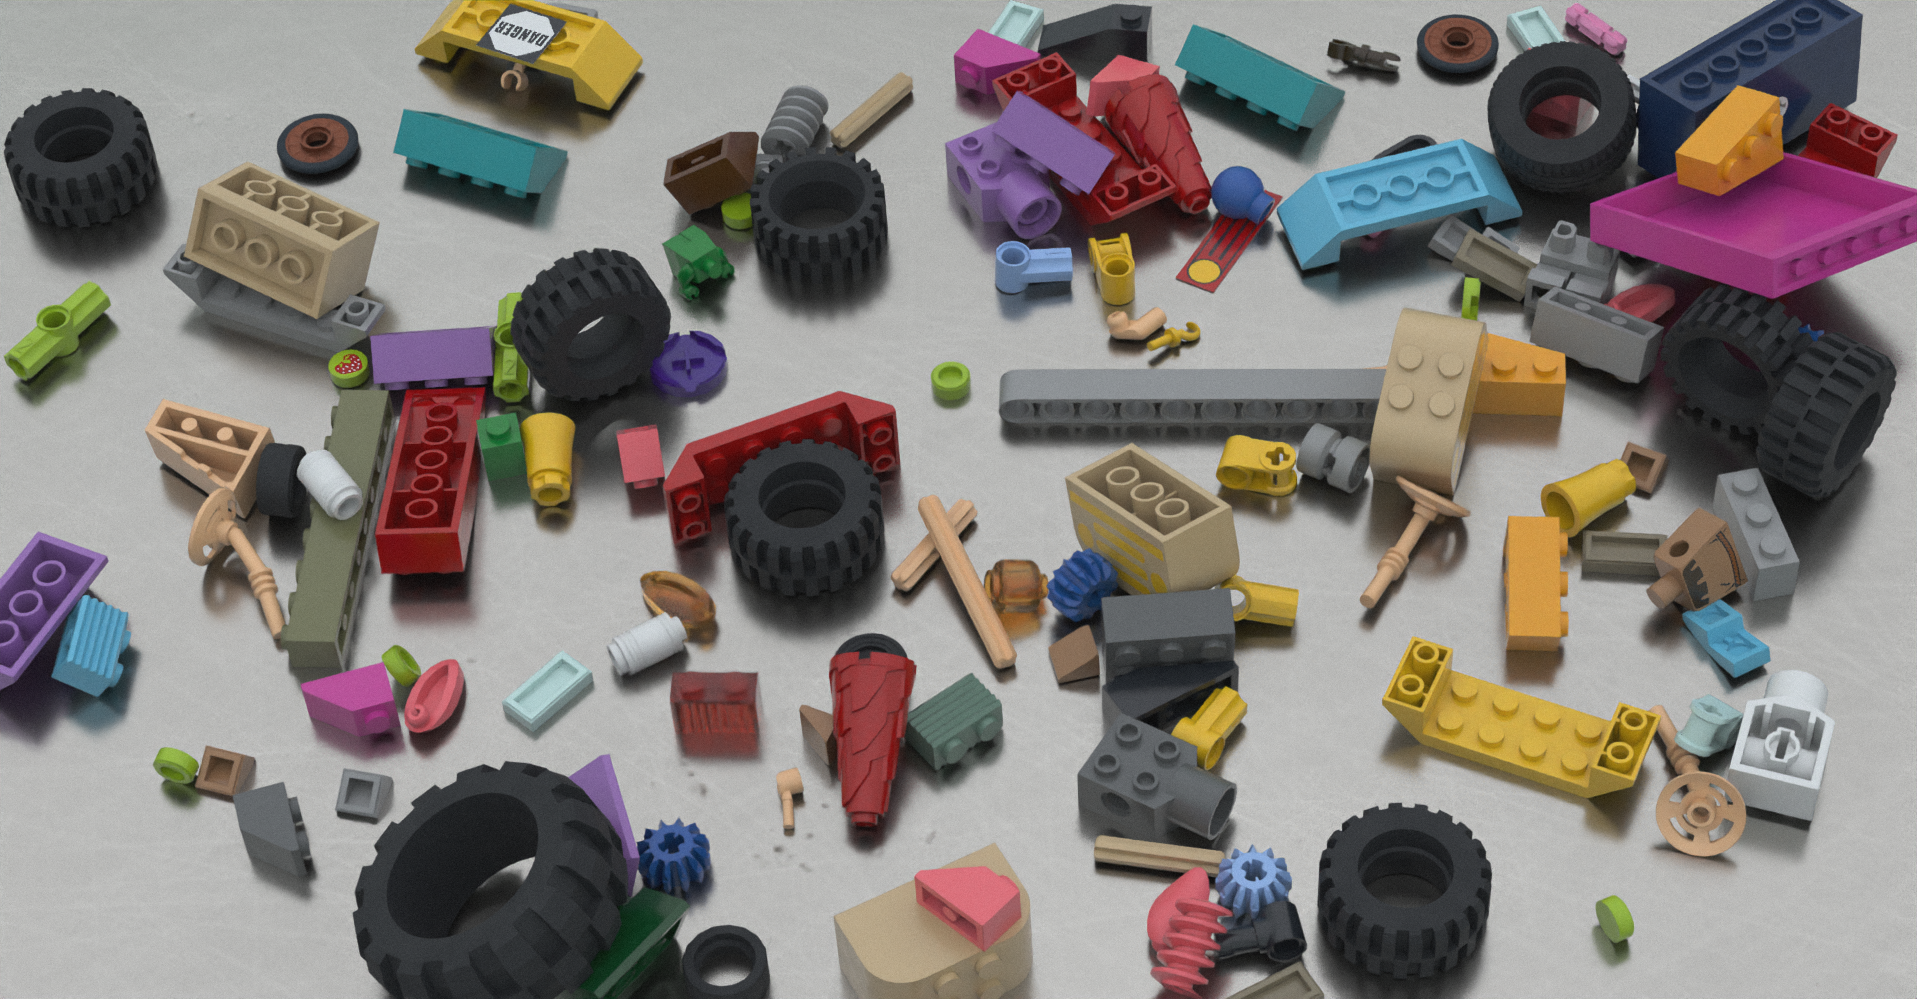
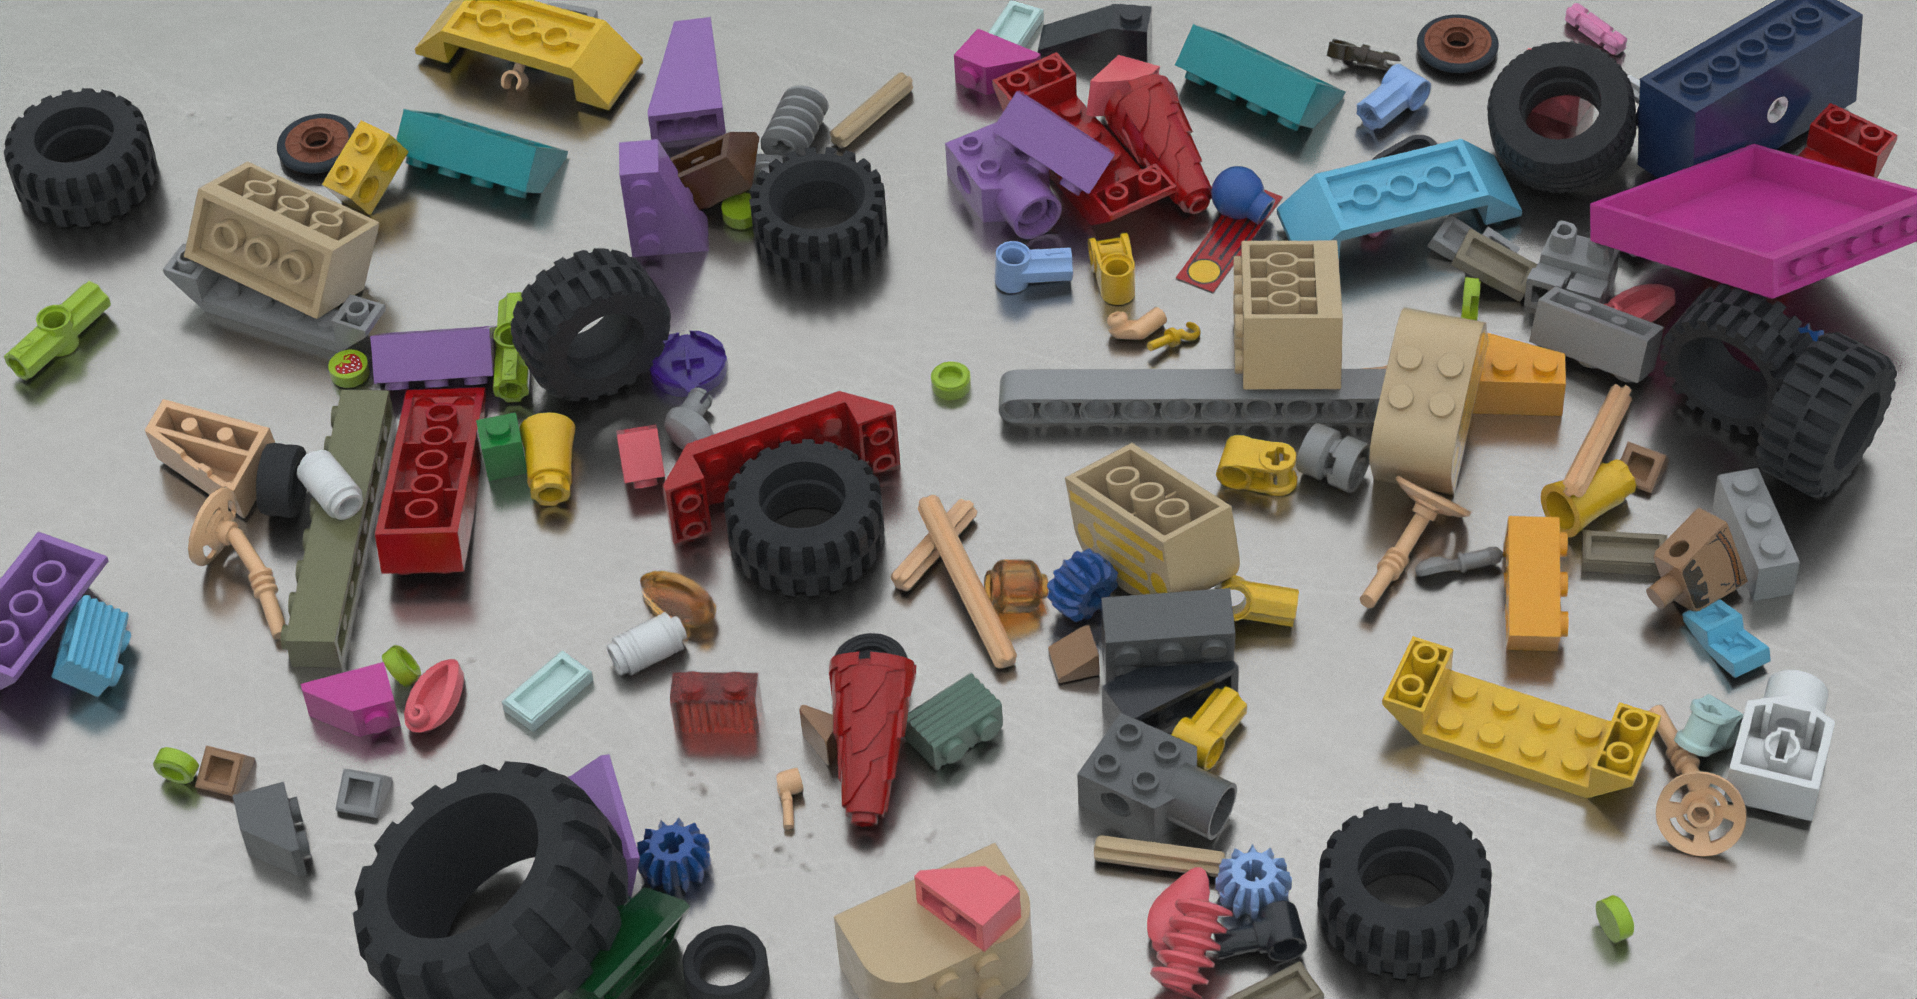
sticker [476,4,567,64] -> none
green piece [662,225,735,301] -> none
light aqua tile [1507,6,1565,51] -> none
light orange wedge [1675,85,1784,196] -> none
none -> yellow brick [322,120,409,216]
none -> medium lavender wedge [619,139,709,257]
none -> medium lavender slope [647,17,726,143]
none -> light grey arm [665,388,714,450]
none -> tan brick [1233,240,1343,389]
none -> light blue piece [1356,64,1431,131]
none -> light grey piece [1415,546,1503,576]
none -> light nougat axle [1563,384,1632,498]

